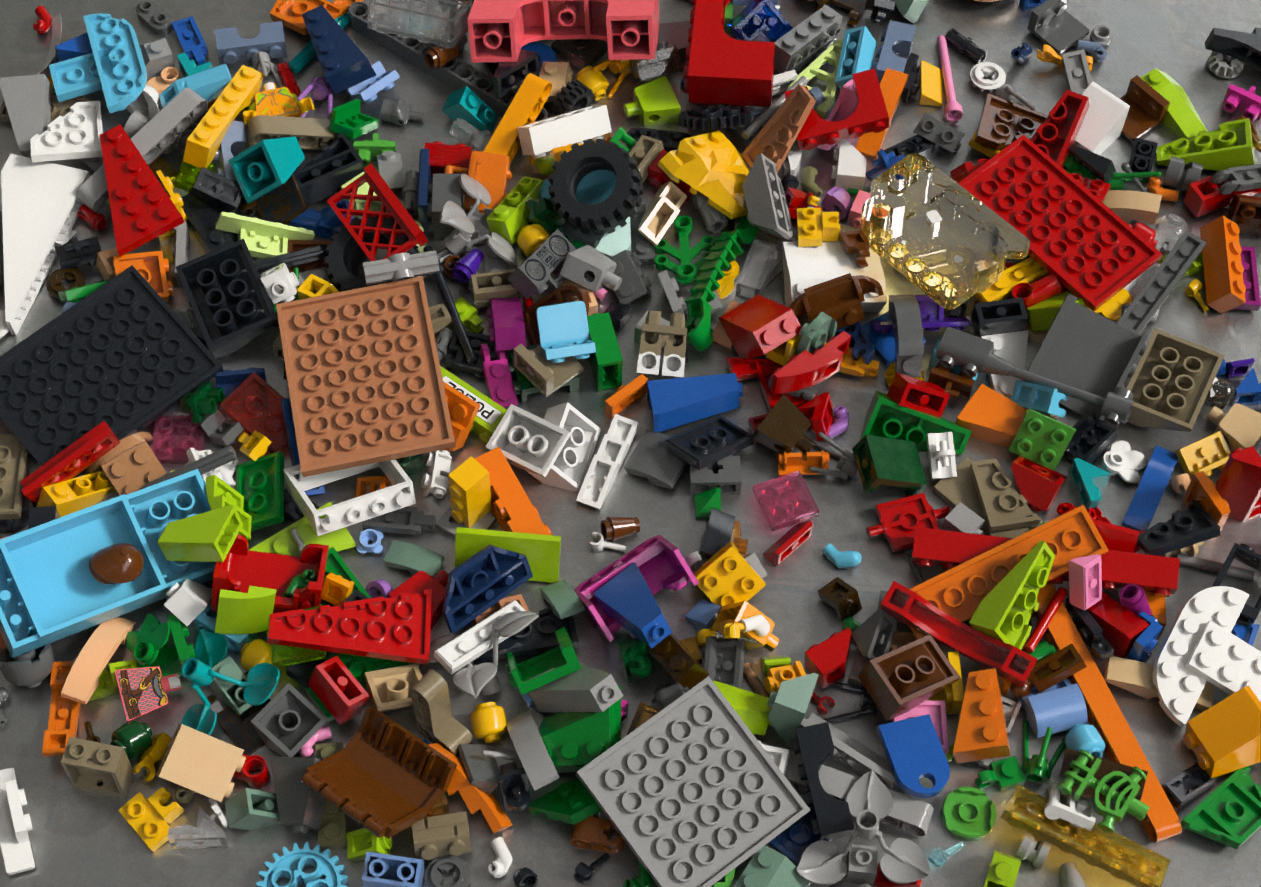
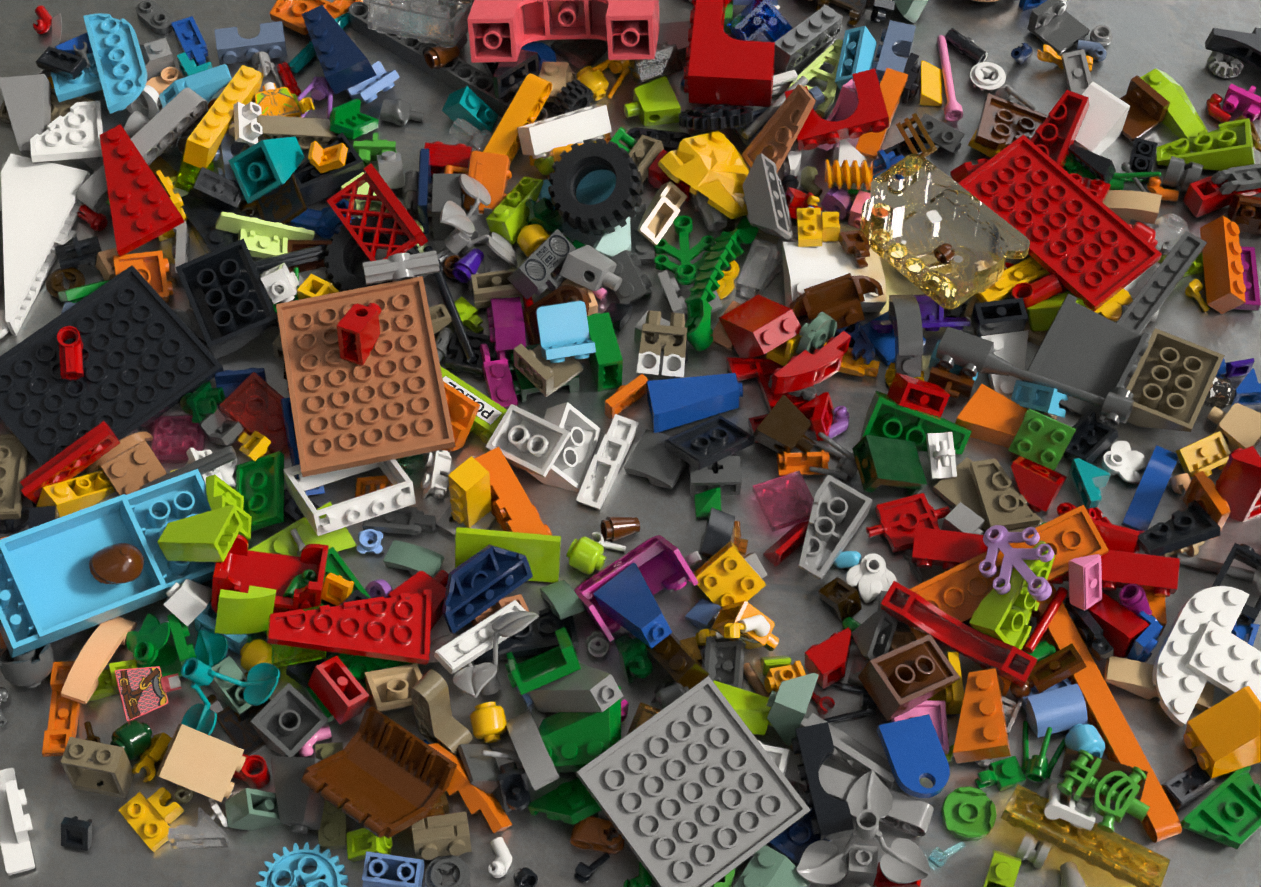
none -> black plate [36,47,87,80]
none -> red piece [57,326,84,380]
none -> black tile [61,816,92,851]
none -> dark grey hand [73,42,91,68]
none -> white hips [228,102,263,147]
none -> light orange bracket [308,141,348,173]
none -> red torso [337,303,382,366]
none -> lime head [566,536,607,575]
none -> light grey plate [585,631,611,657]
none -> light grey wedge [798,475,872,580]
none -> light orange piece [824,159,873,190]
none -> white plate [845,553,897,604]
none -> pearl gold tile [896,113,937,162]
none -> reddish brown hinge [933,243,955,265]
none -> lavender plant [979,525,1054,601]
none -> red arm [1206,93,1232,123]

